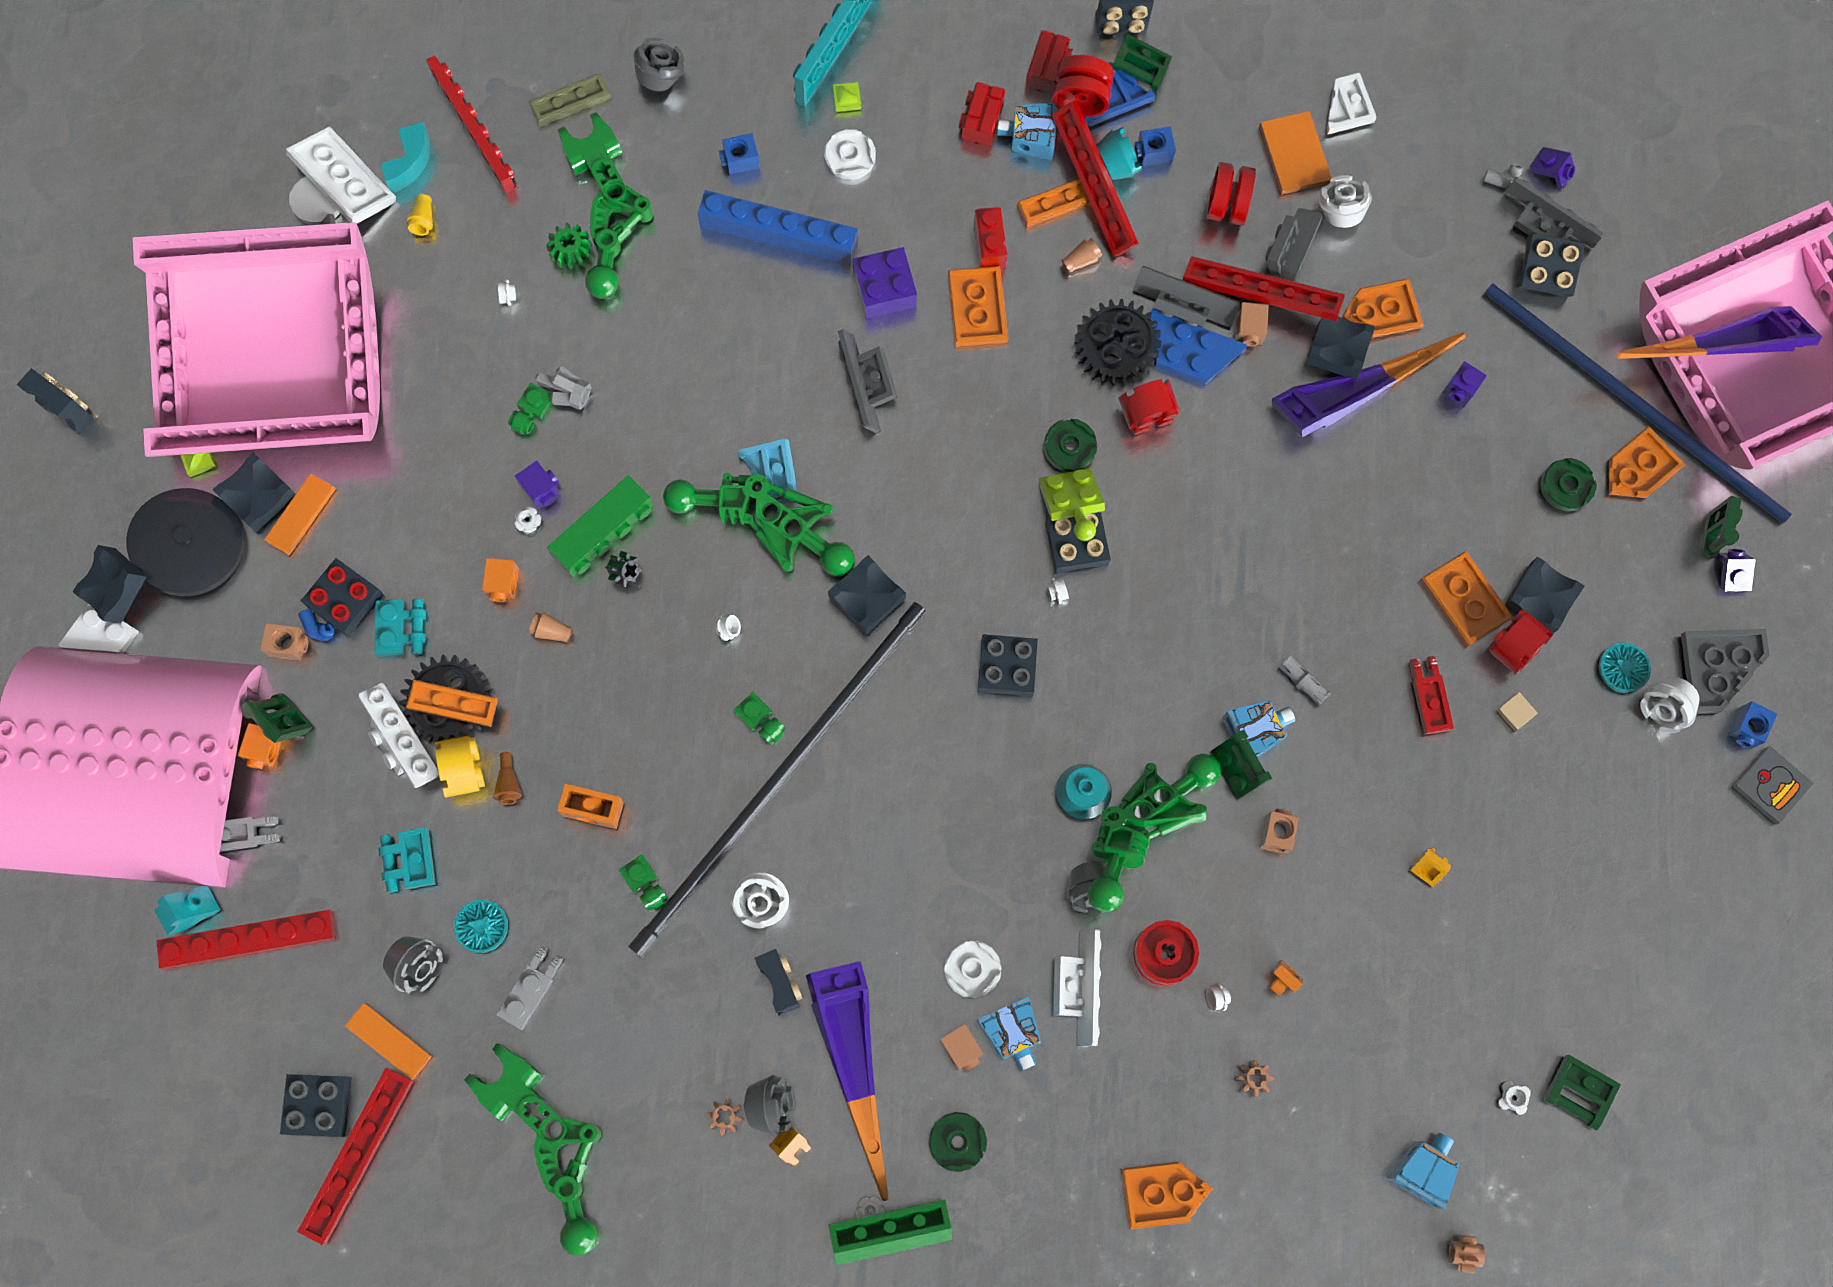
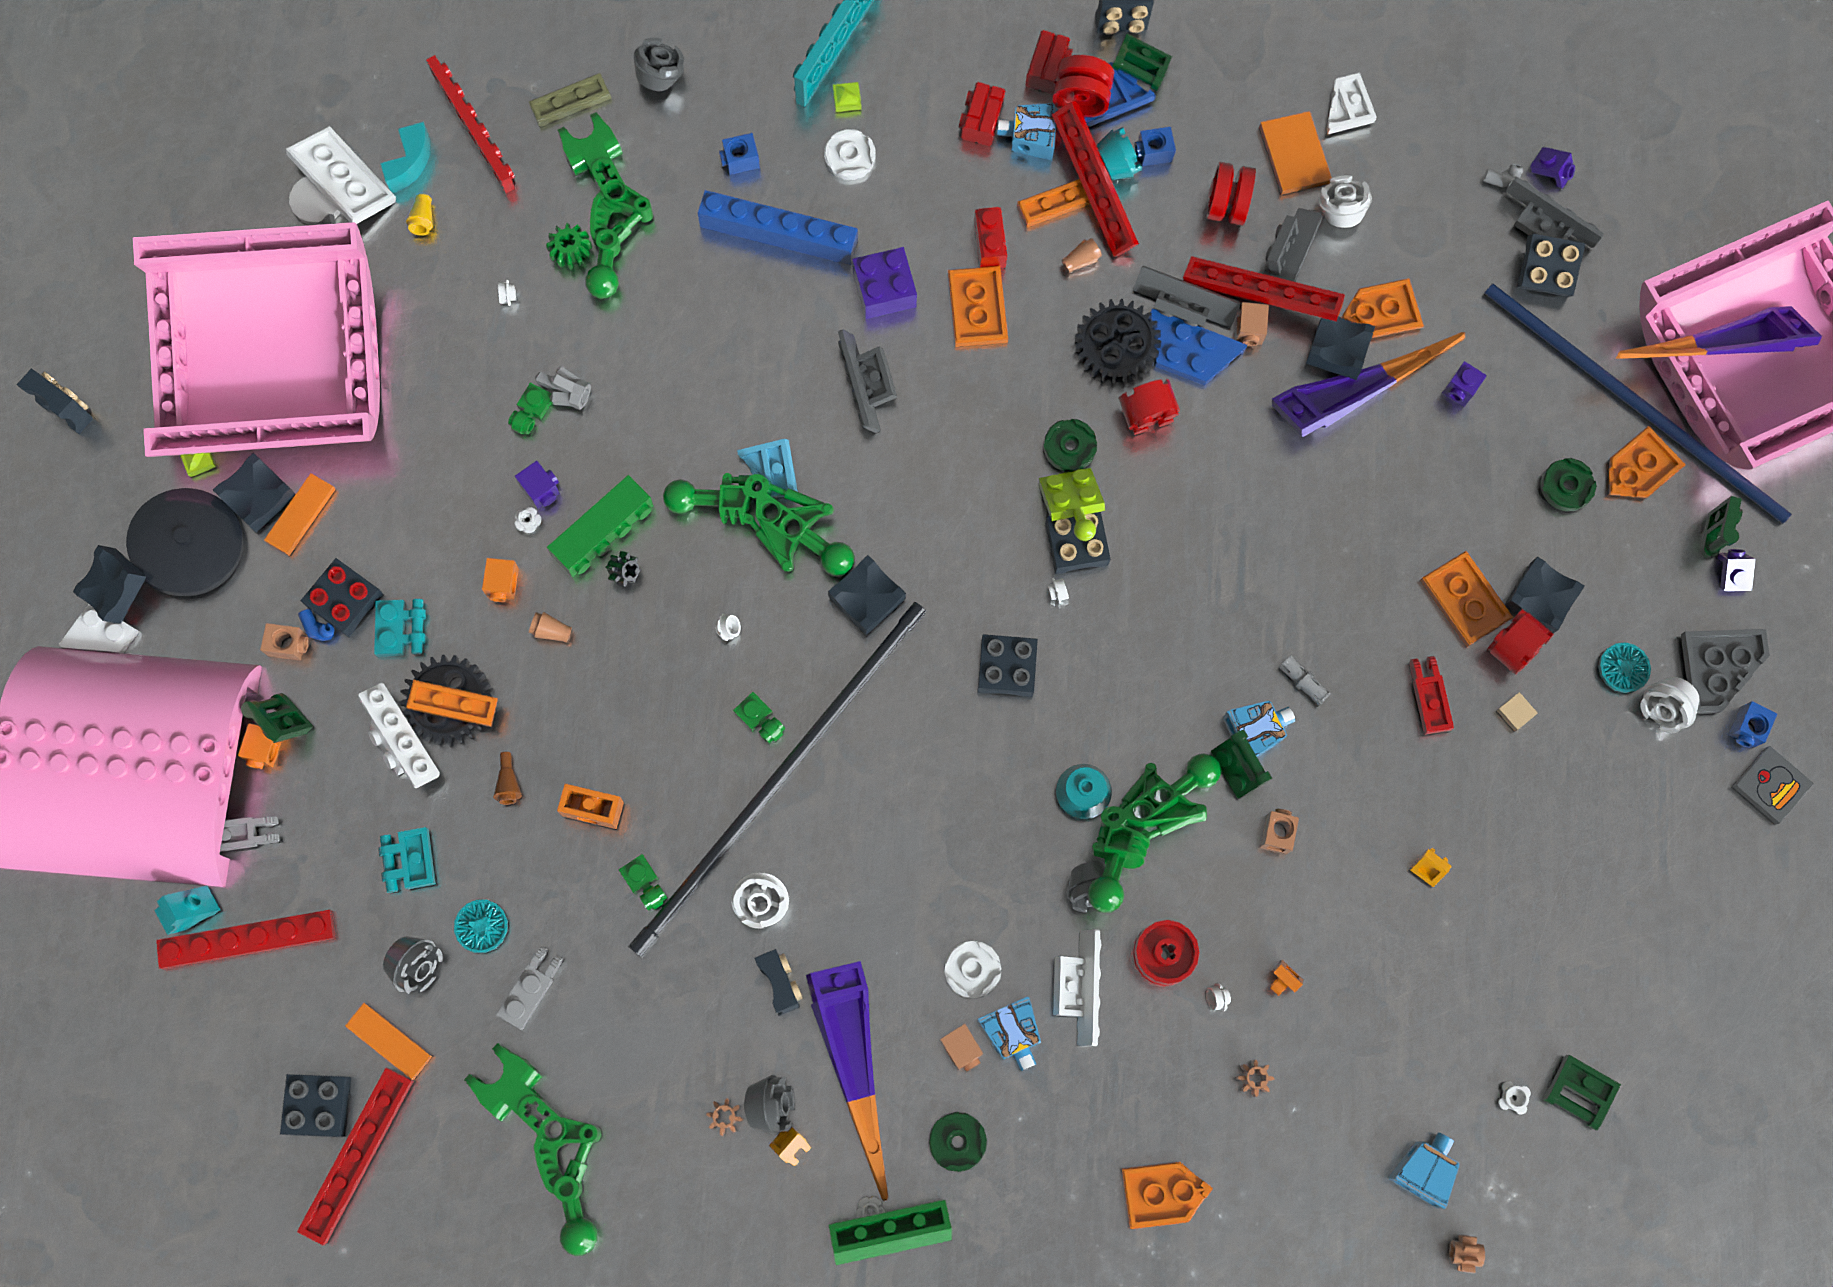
yellow brick [434,735,485,798] -> none

